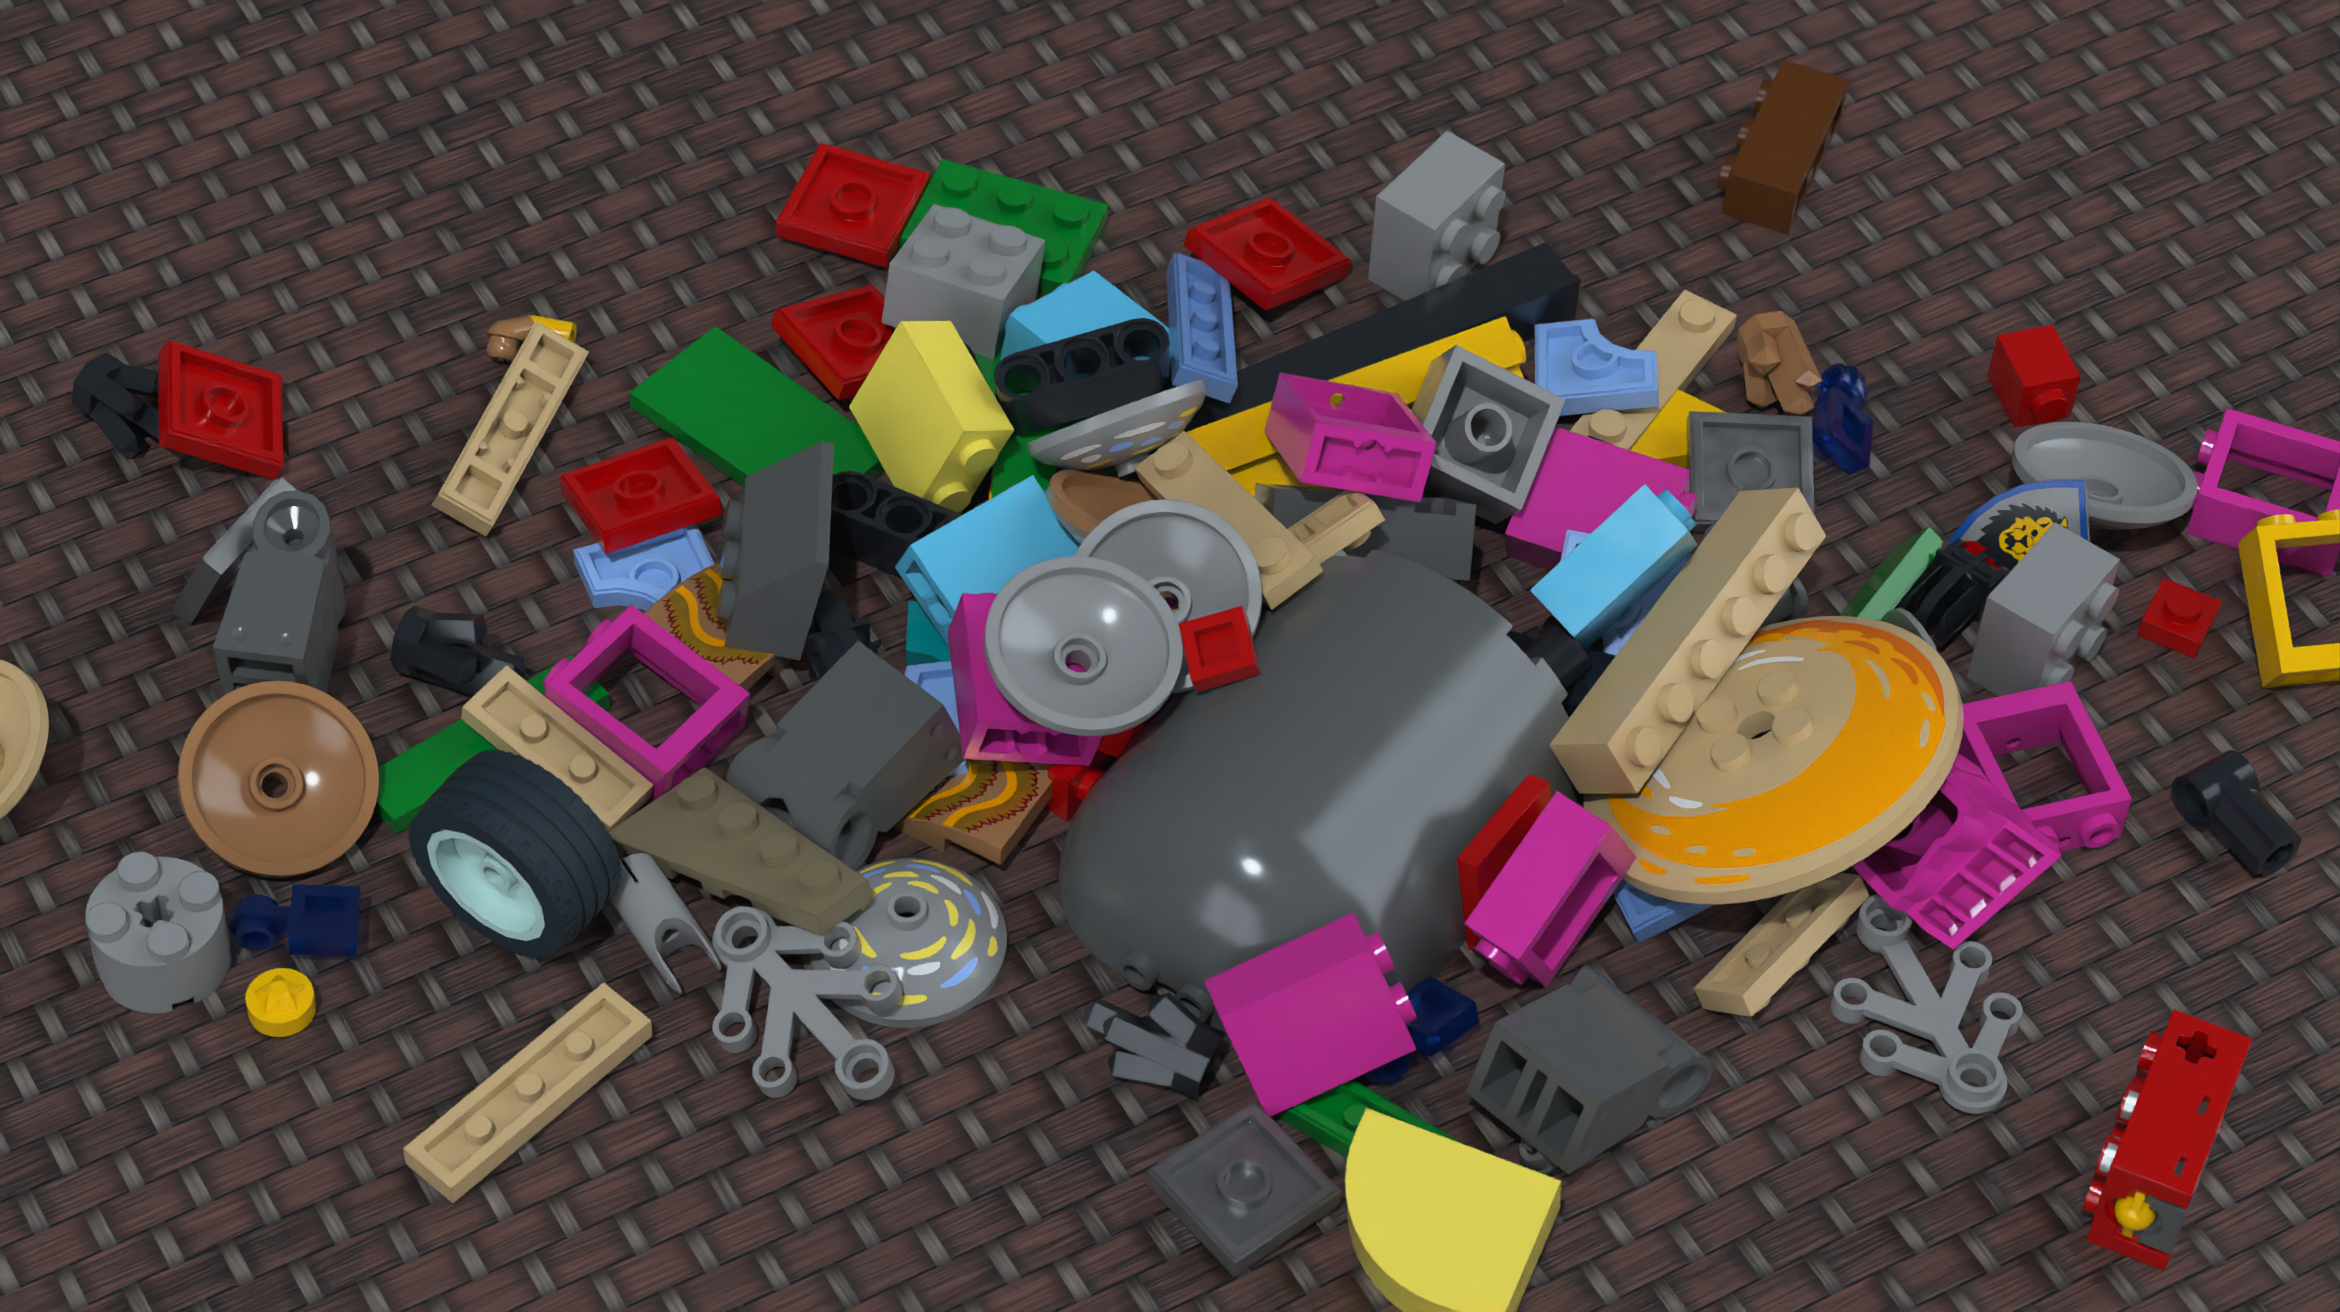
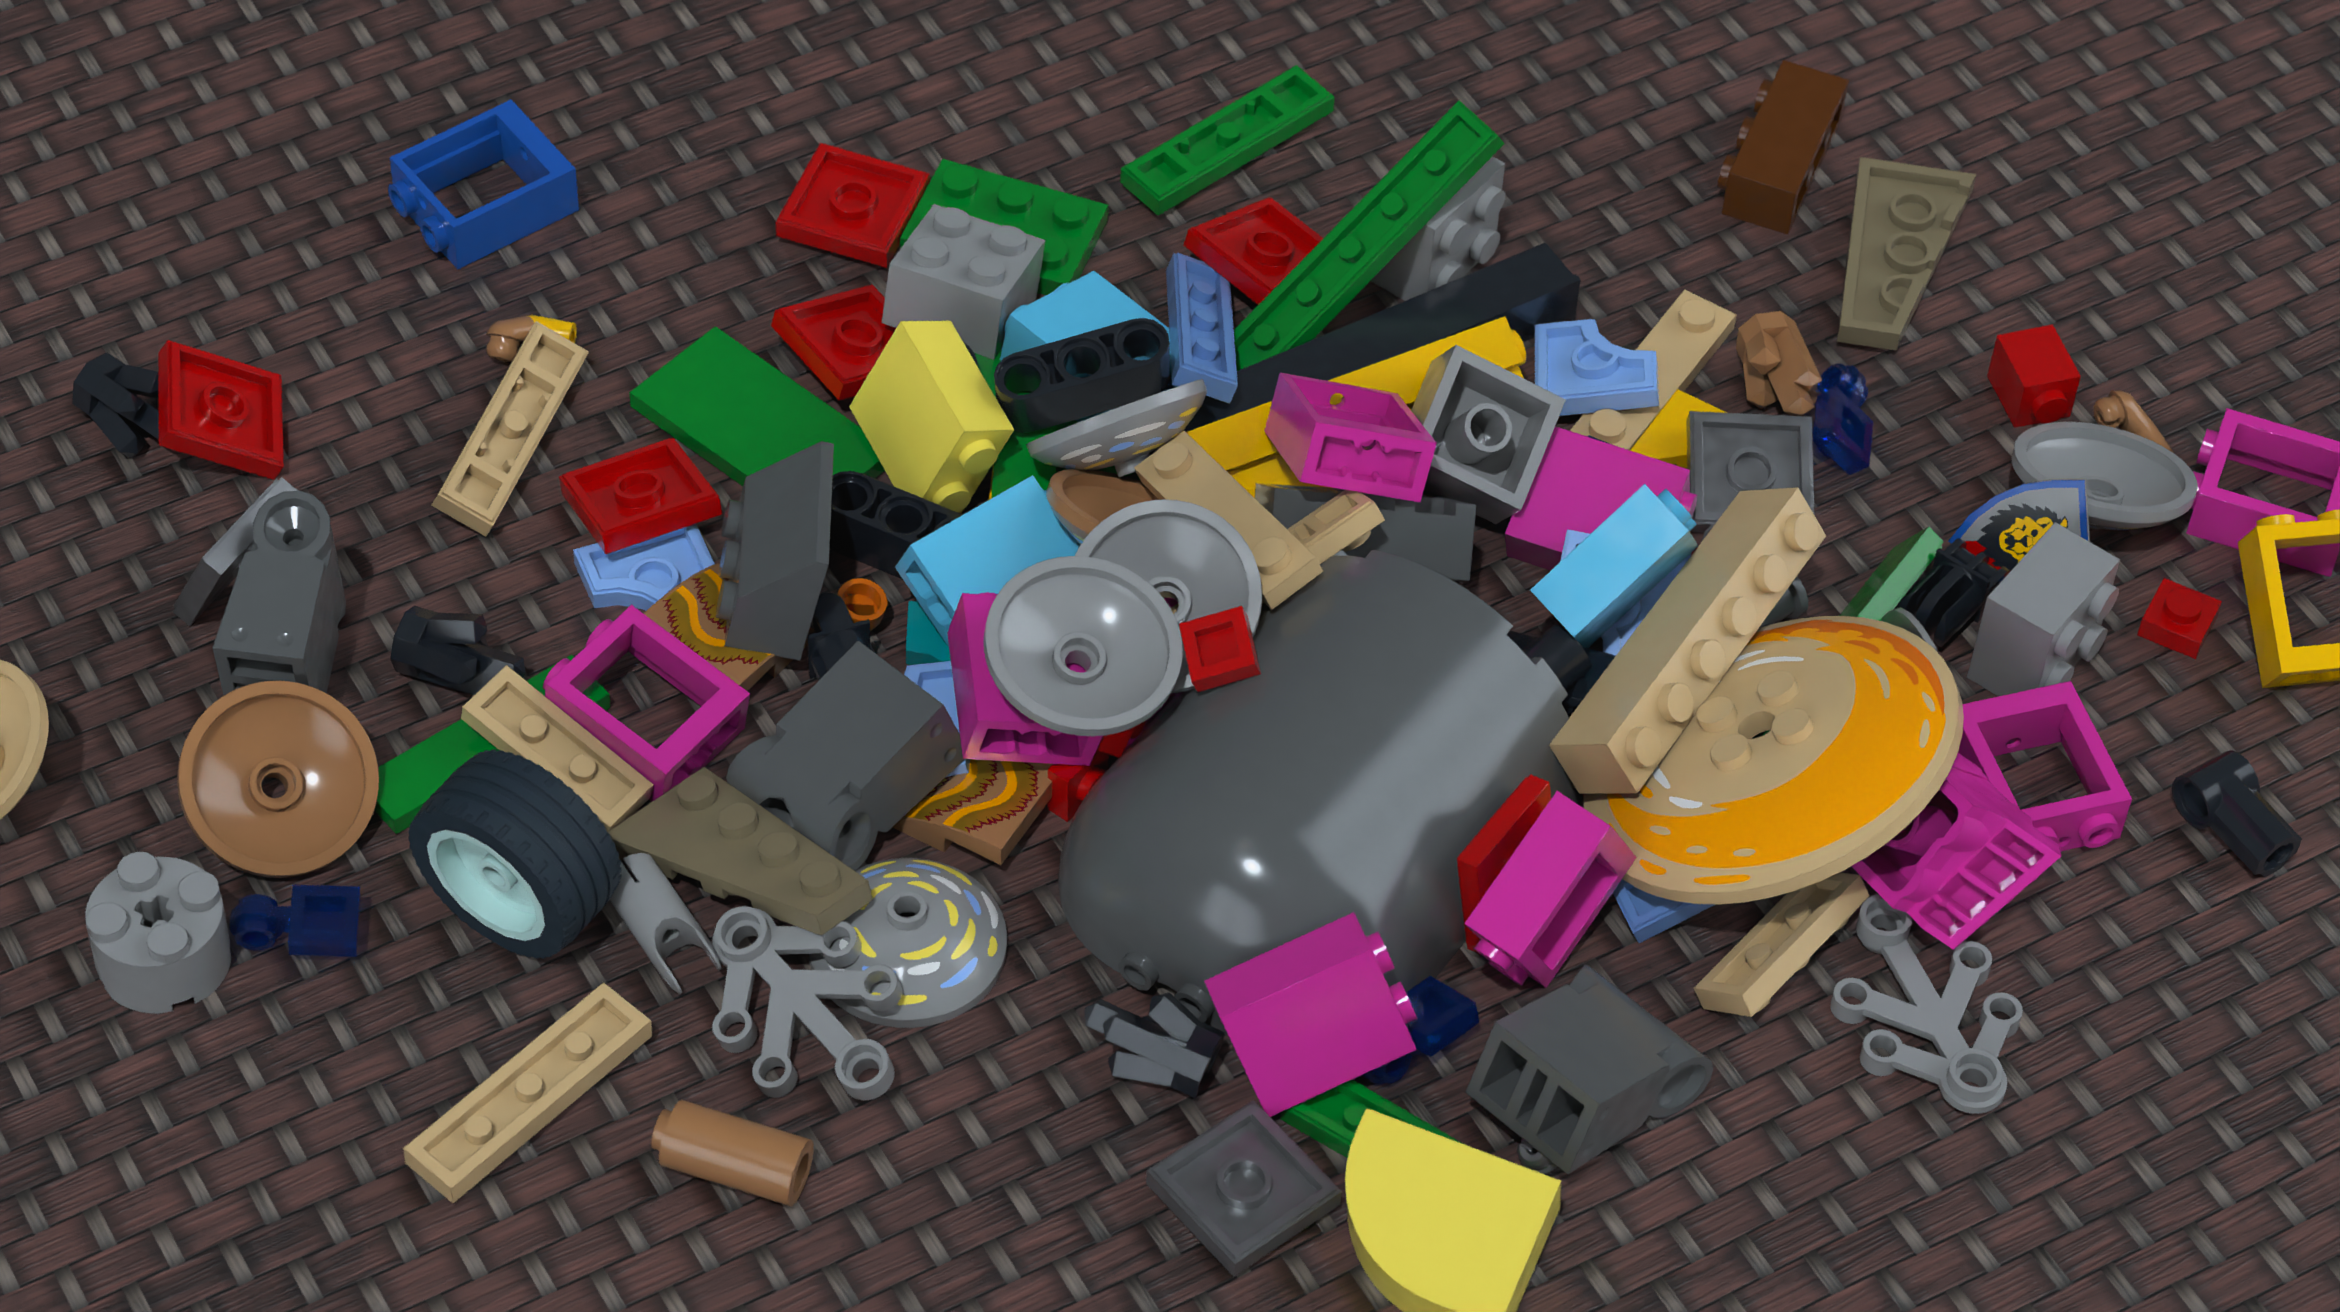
yellow tile [245,968,316,1037] -> none
red piece [2082,1009,2253,1271] -> none
none -> blue window [388,100,579,270]
none -> medium nougat brick [651,1100,814,1206]
none -> orange hinge [837,578,887,632]
none -> green plate [1120,65,1335,216]
none -> green tile [1234,100,1505,371]
none -> dark tan wing [1837,157,1976,350]
none -> medium nougat arm [2093,390,2174,453]

